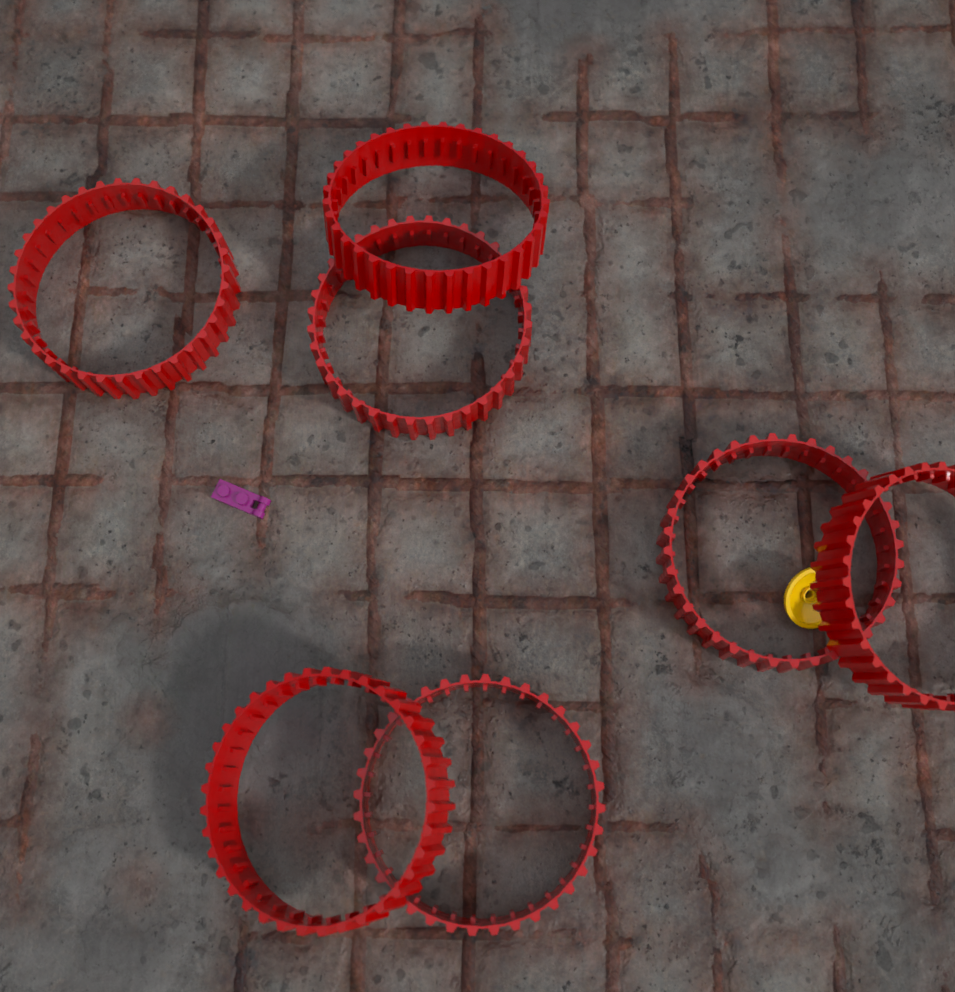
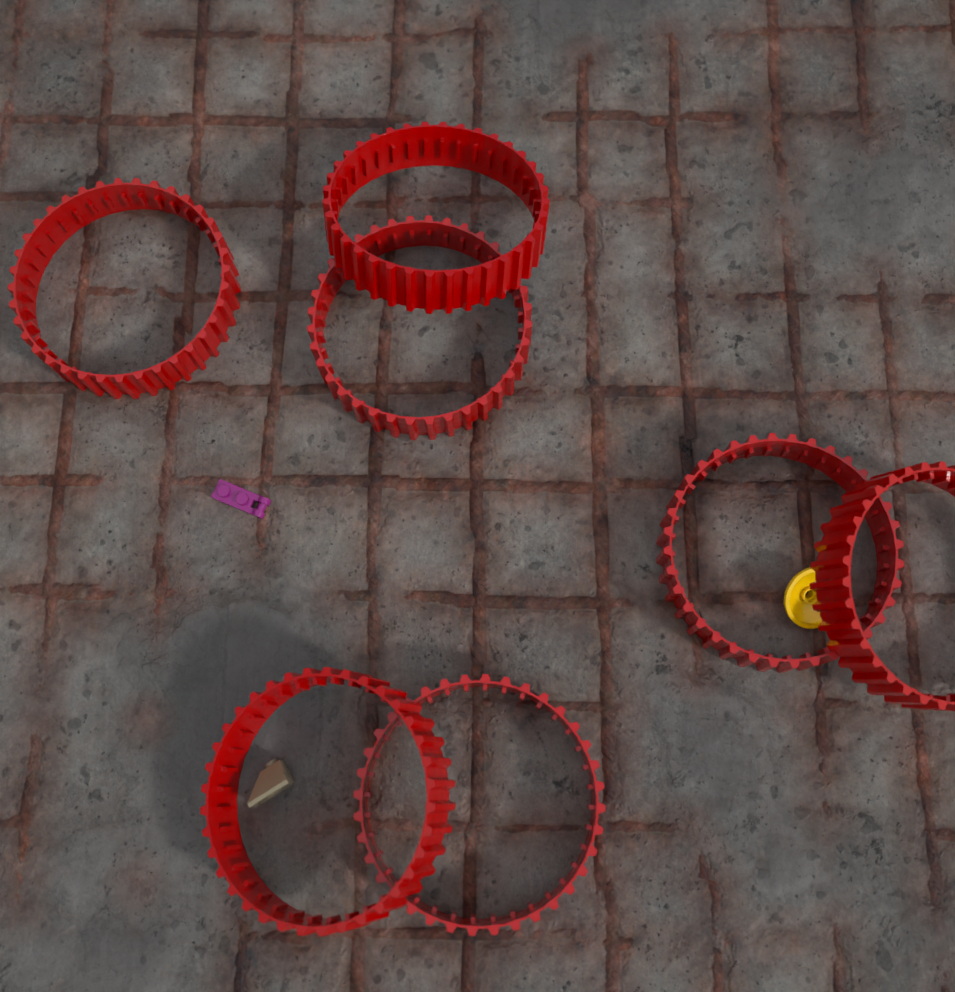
none -> dark tan slope [247,758,296,808]

